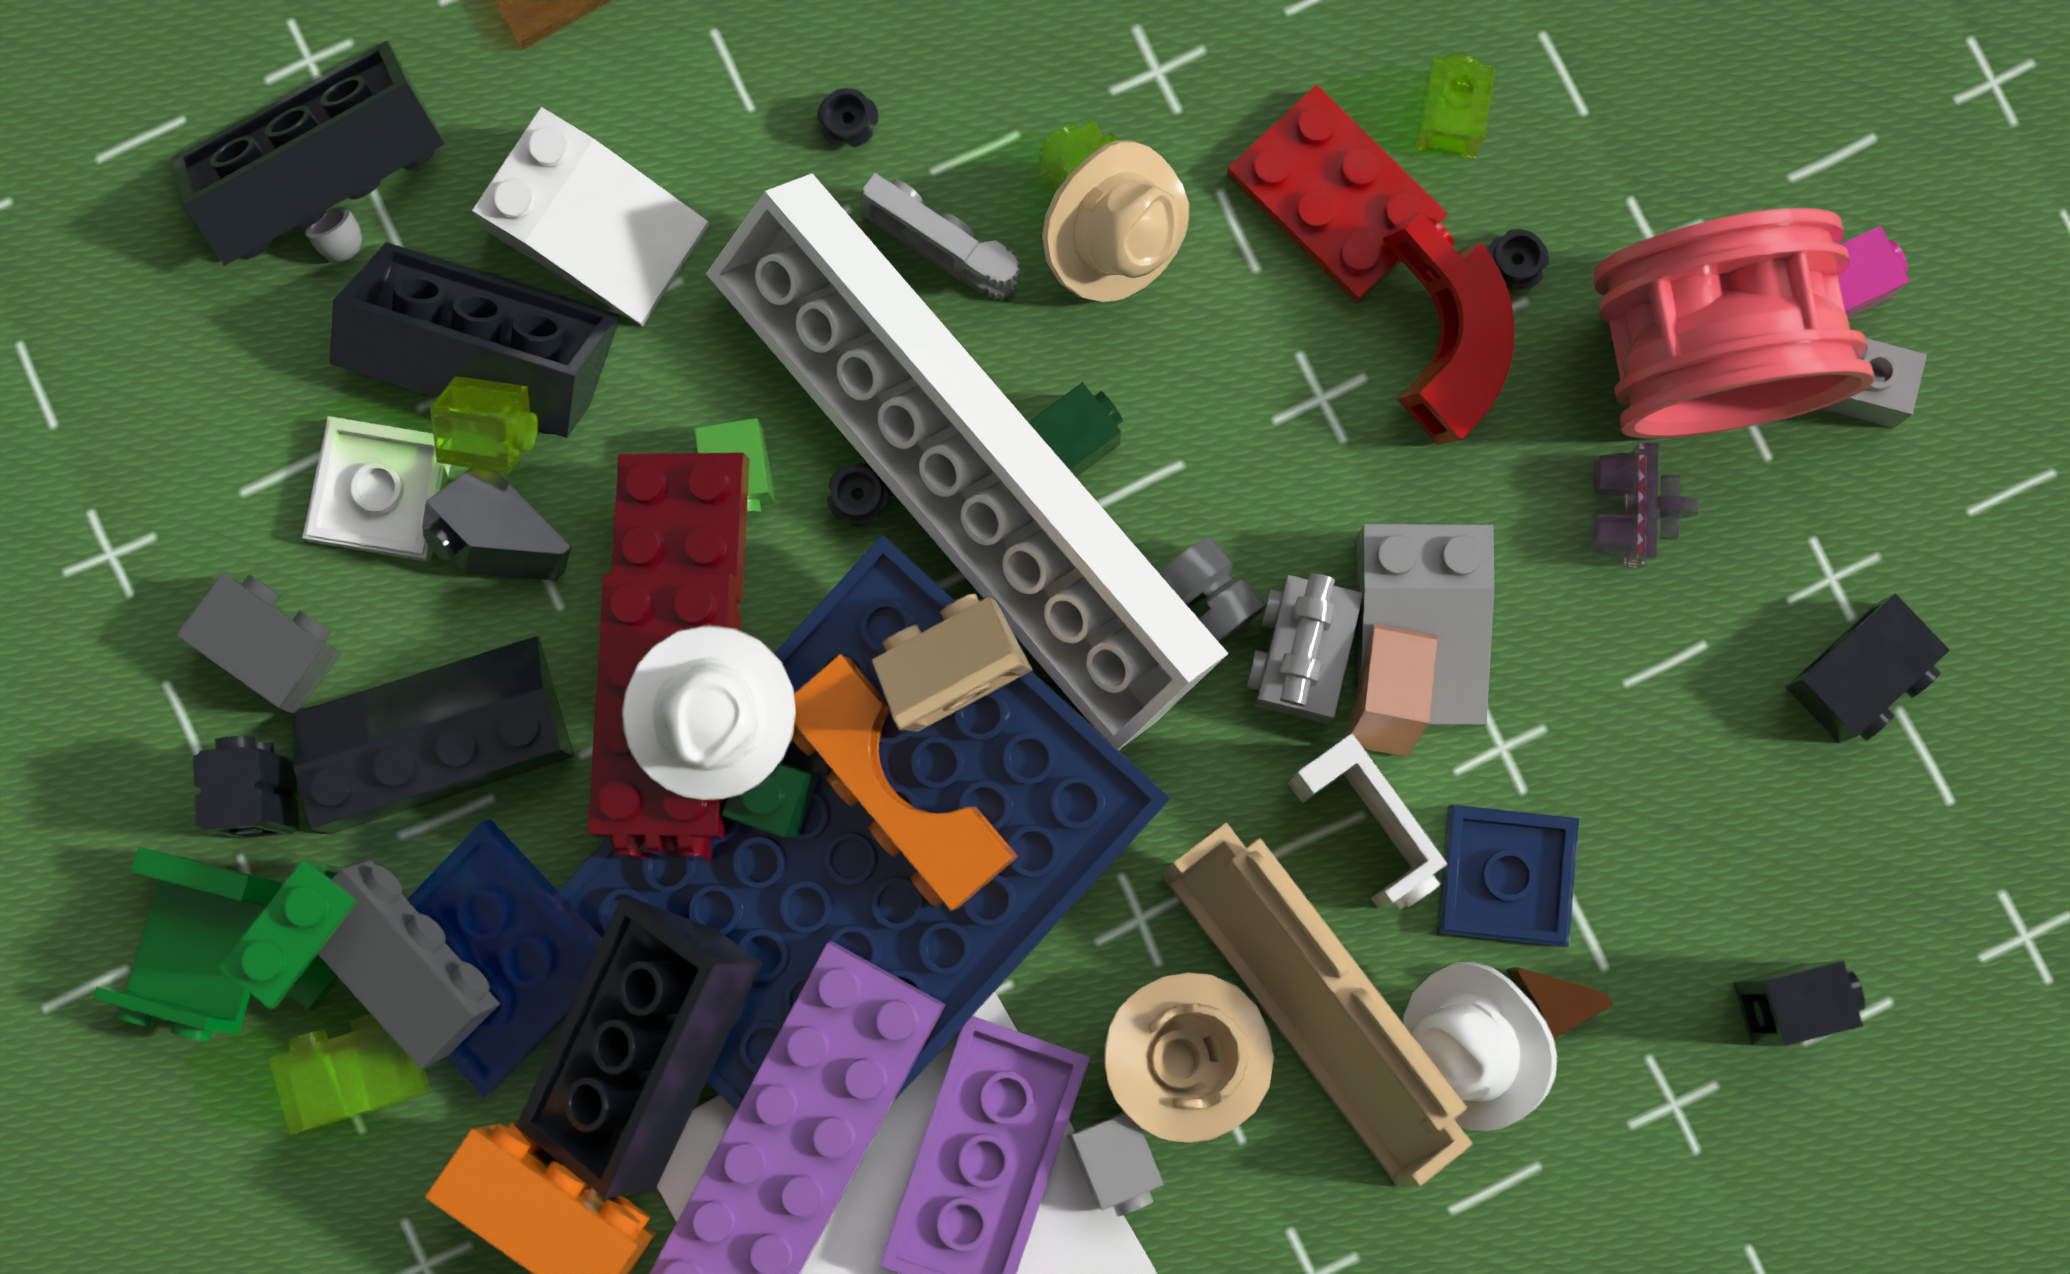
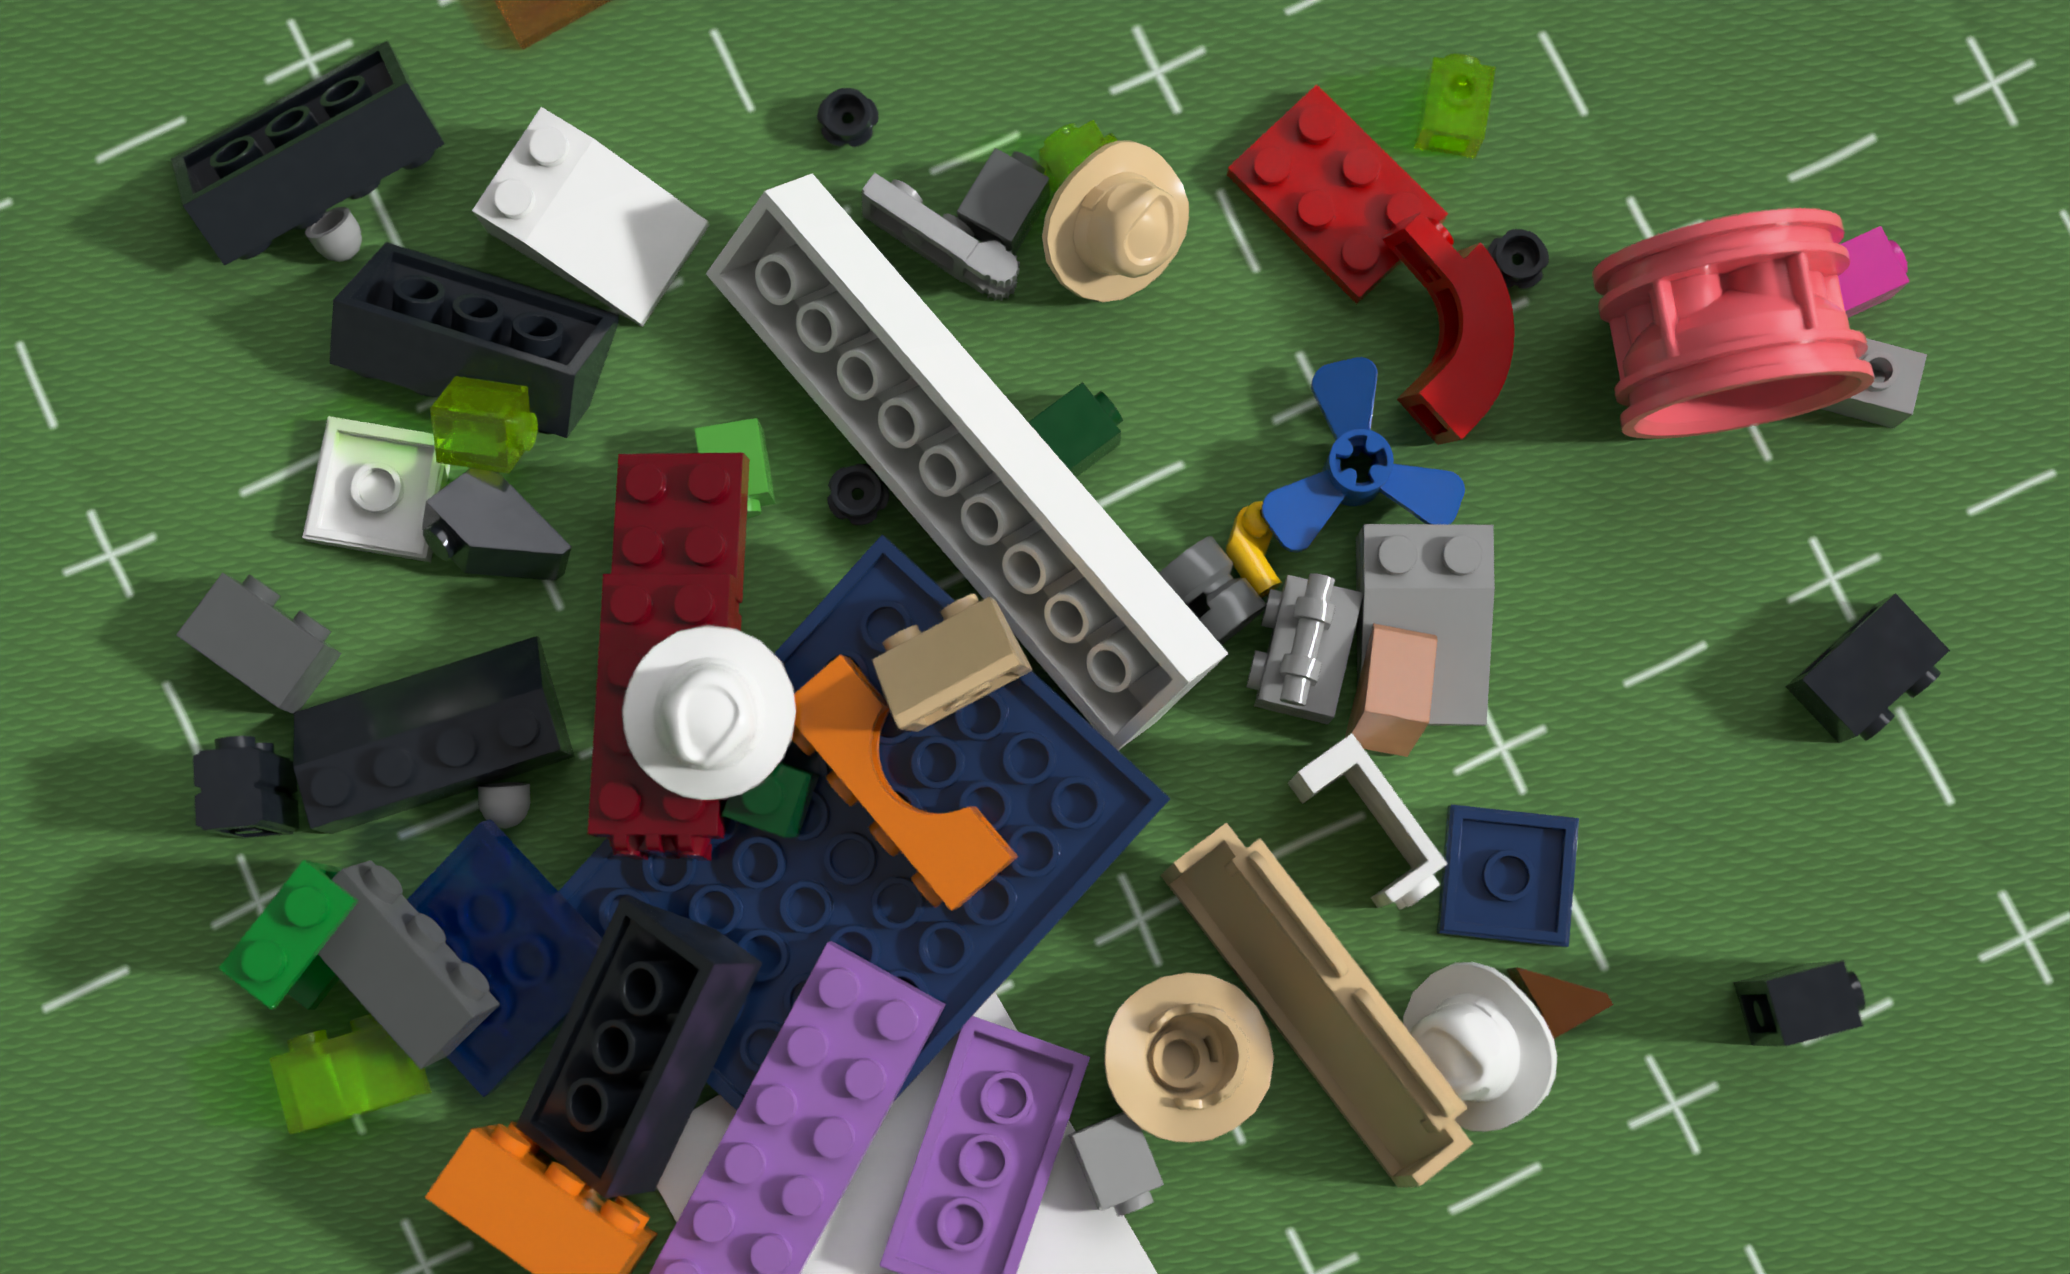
green panel [93,847,282,1042] -> none
hips [1592,443,1698,568] -> none
none -> light grey hinge [478,782,531,829]
none -> dark grey brick [957,148,1050,256]
none -> yellow arm [1226,501,1282,598]
none -> blue piece [1261,357,1465,553]

